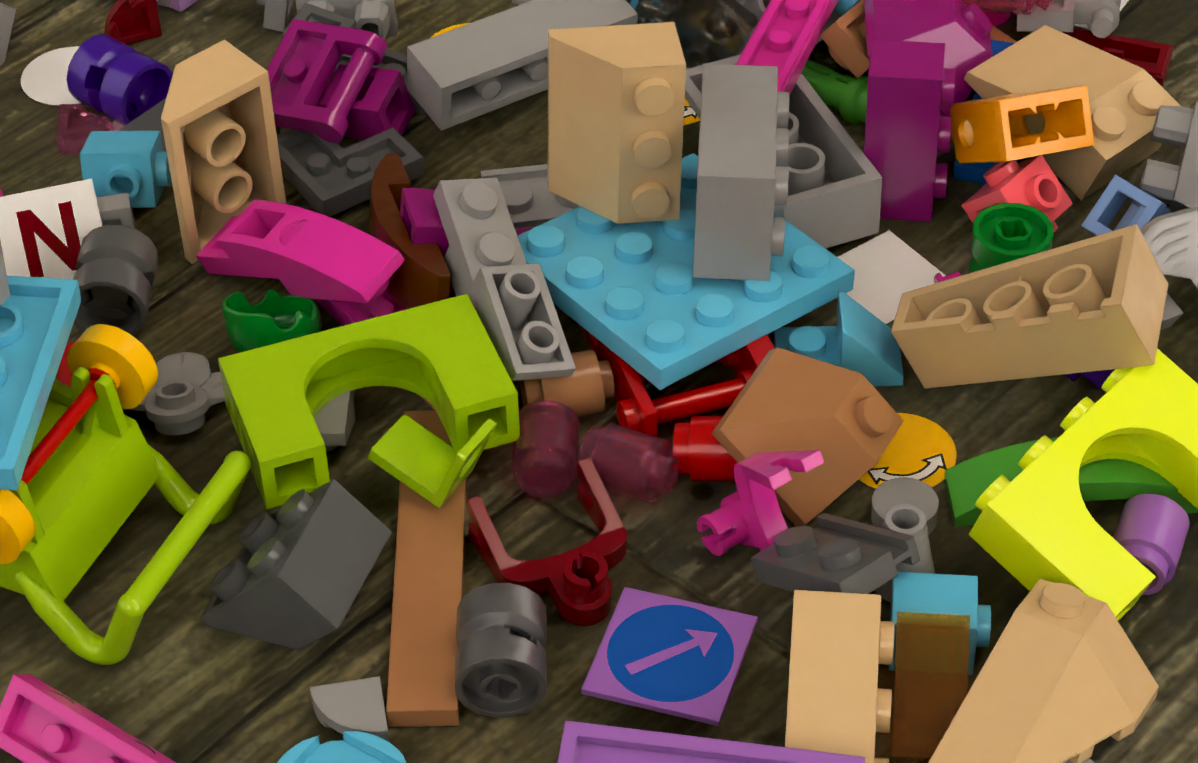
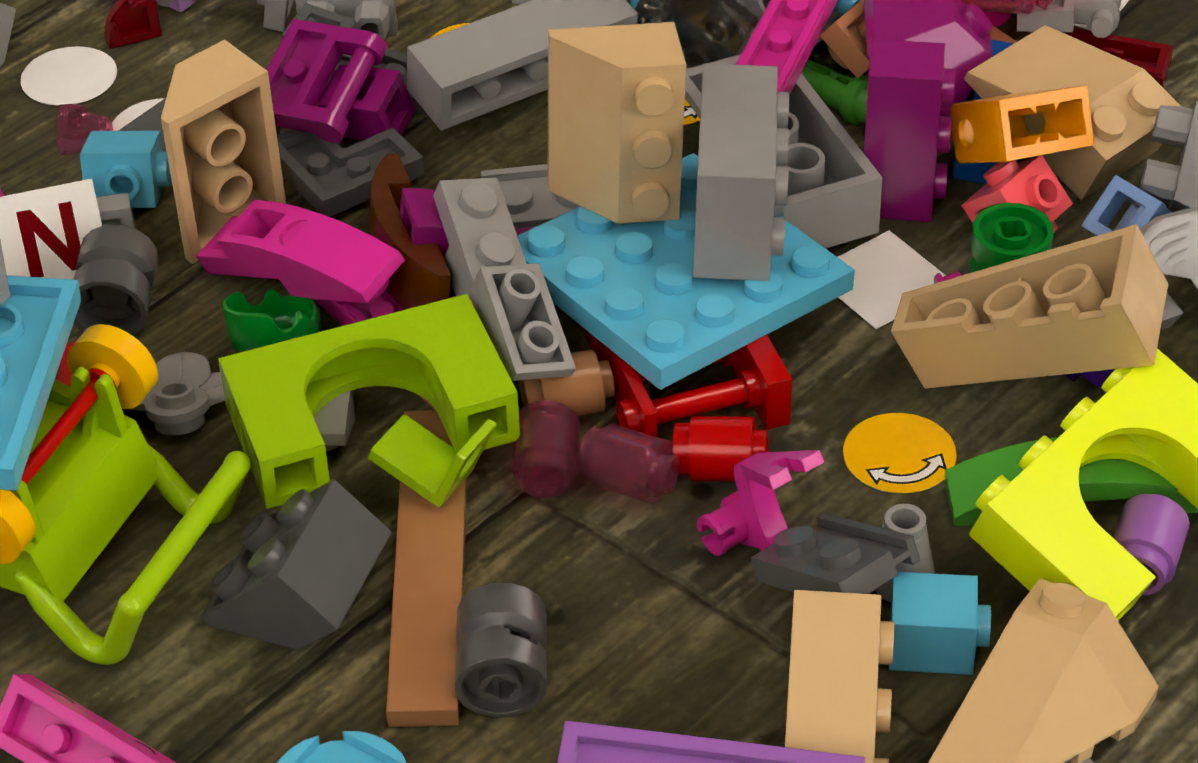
dark purple wheel [66,34,173,126] -> none
light grey tile [310,676,390,743] -> none
dark red piece [467,457,627,626] -> none
piece [581,587,758,726] -> none
medium nougat slope [711,347,904,526] -> none
medium azure slope [773,291,904,386] -> none
light grey tile [871,477,939,535] -> none
clear orange tile [891,612,970,760] -> none

